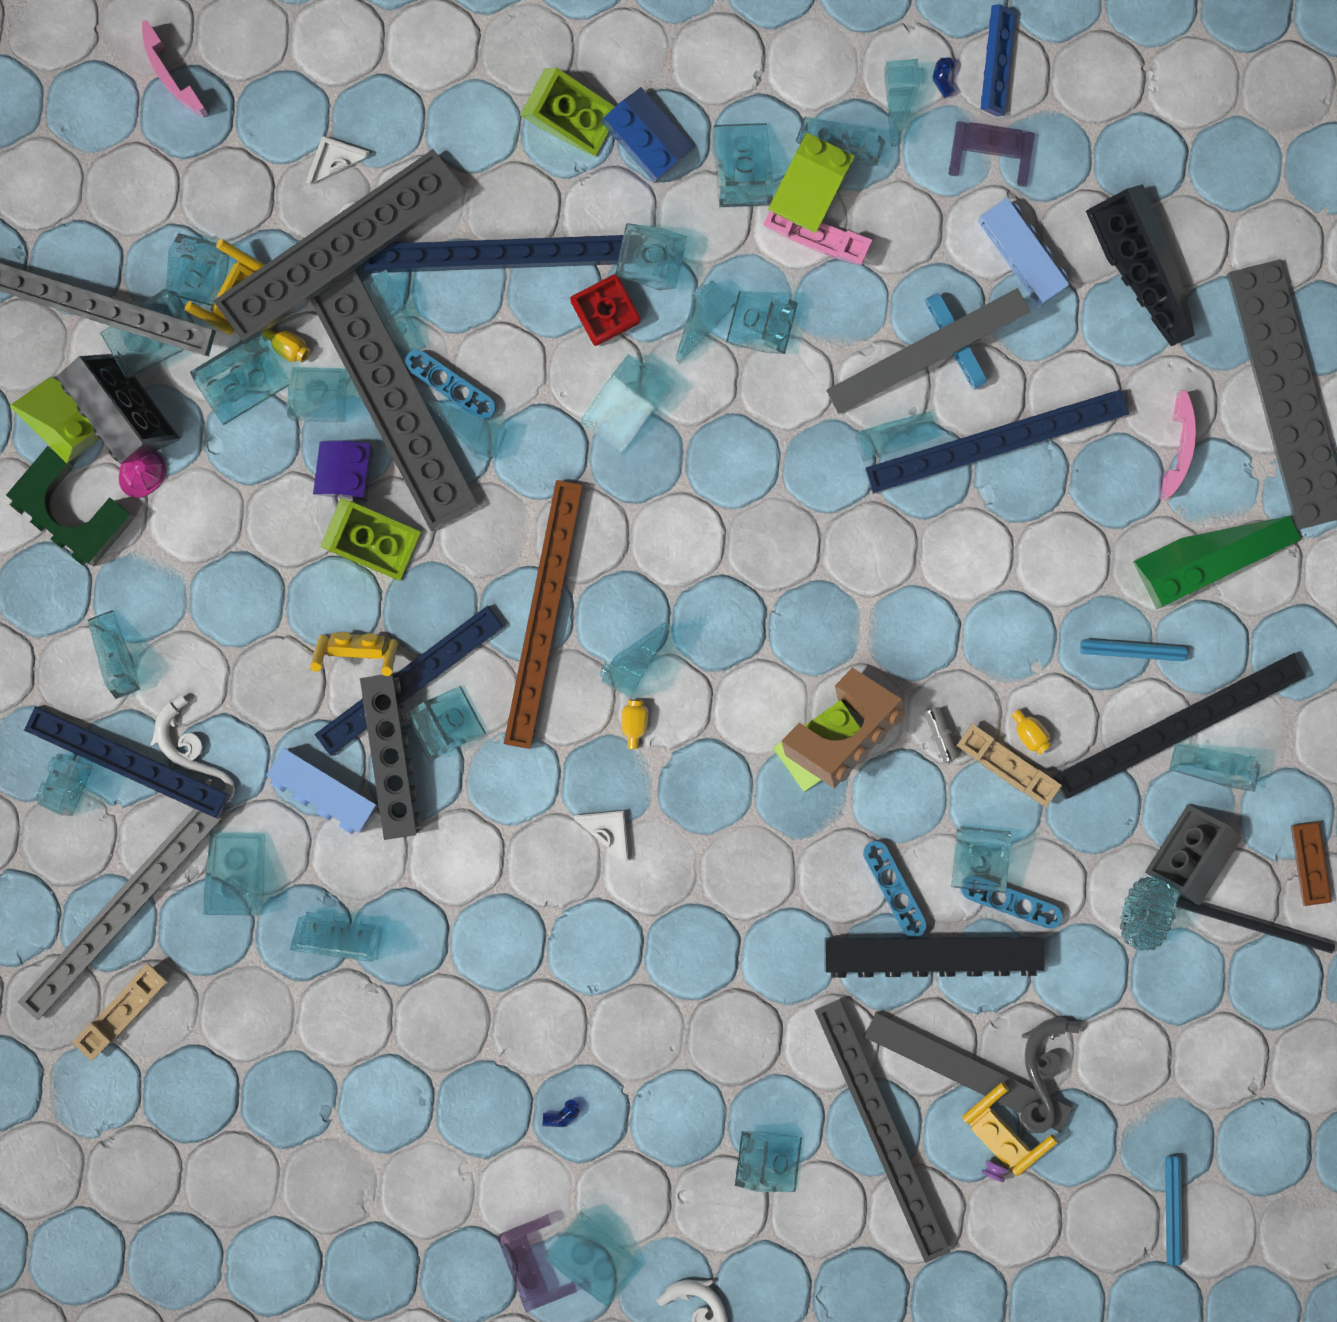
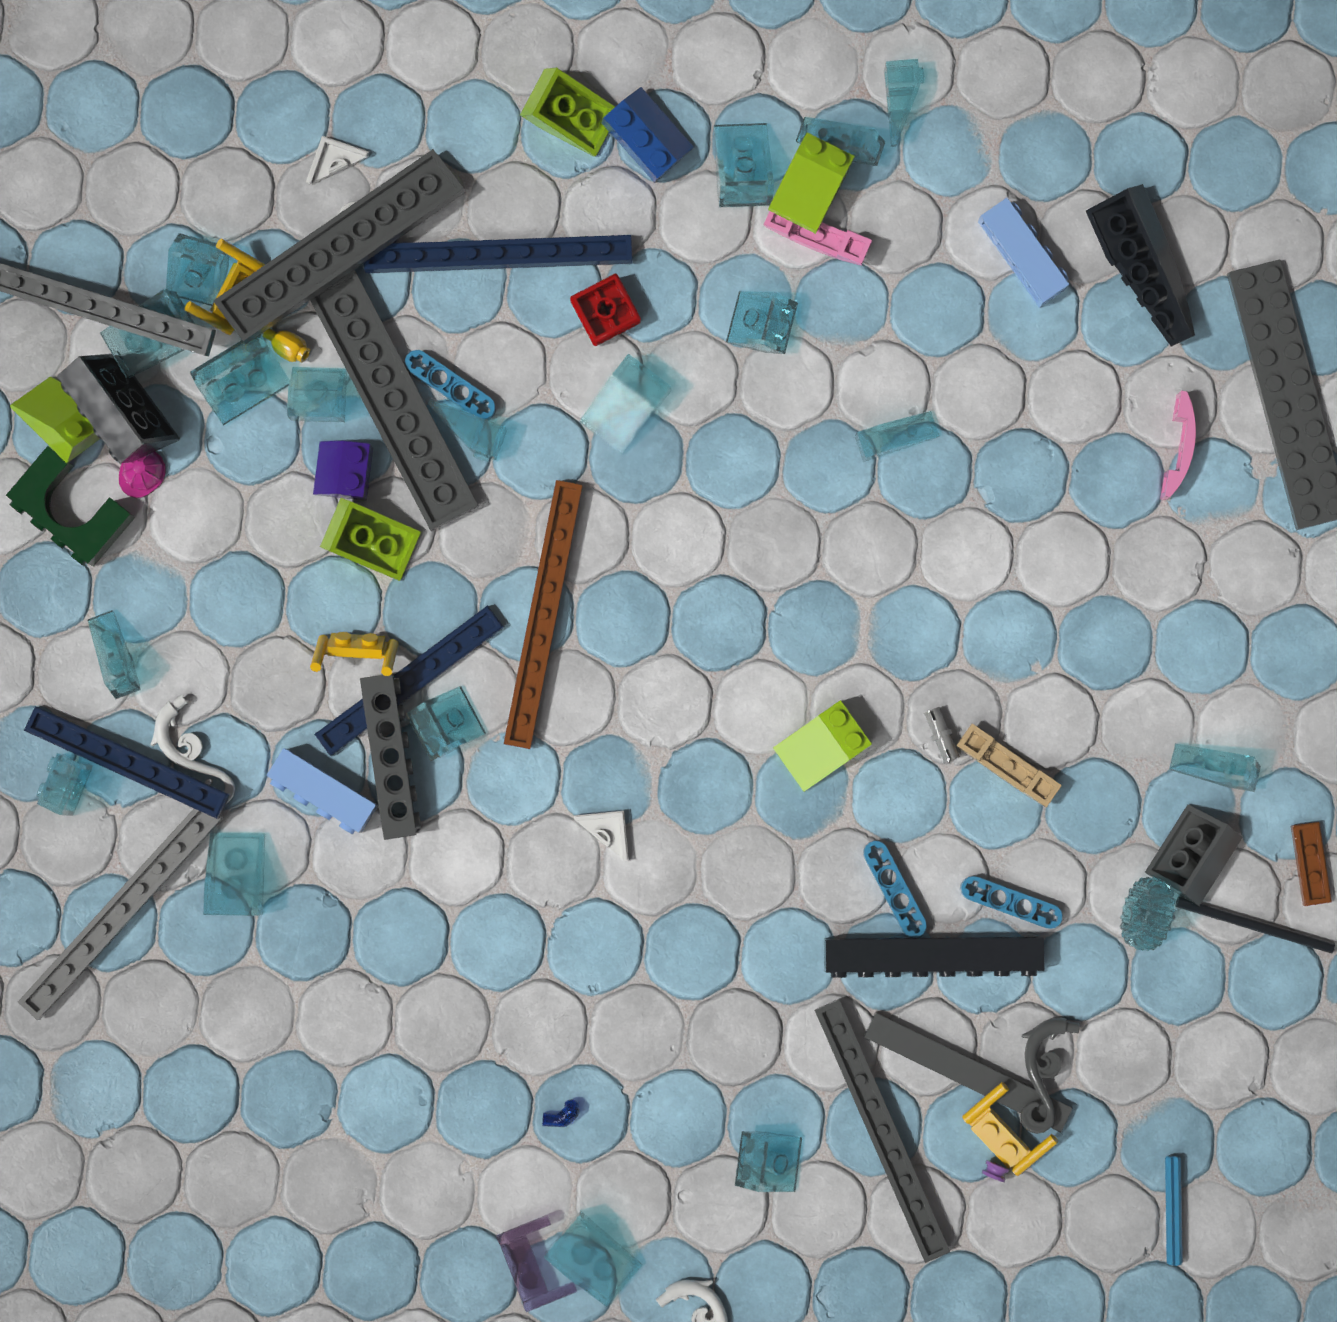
tan slope [72,963,168,1061] -> none
bright pink slope [142,19,208,117] -> none
clear light blue slope [290,912,382,962] -> none
clear light blue slope [363,270,426,358] -> none
clear light blue slope [599,622,669,699] -> none
clear light blue slope [615,223,687,291] -> none
yellow plant [621,699,648,749] -> none
clear light blue slope [676,280,735,364] -> none
medium nougat arch [781,667,905,789] -> none
dark grey tile [826,288,1031,414] -> none
dark blue plate [865,389,1129,494] -> none
dark azure beam [925,293,987,390] -> none
clear blue arm [932,57,955,99] -> none
clear purple plate [948,121,1035,187] -> none
clear light blue slope [951,826,1012,893] -> none
blue plate [980,4,1016,117] -> none
yellow plant [1011,709,1052,755] -> none
black plate [1053,653,1306,800] -> none
dark azure axle [1080,639,1187,662] -> none
green wedge [1133,516,1301,610] -> none

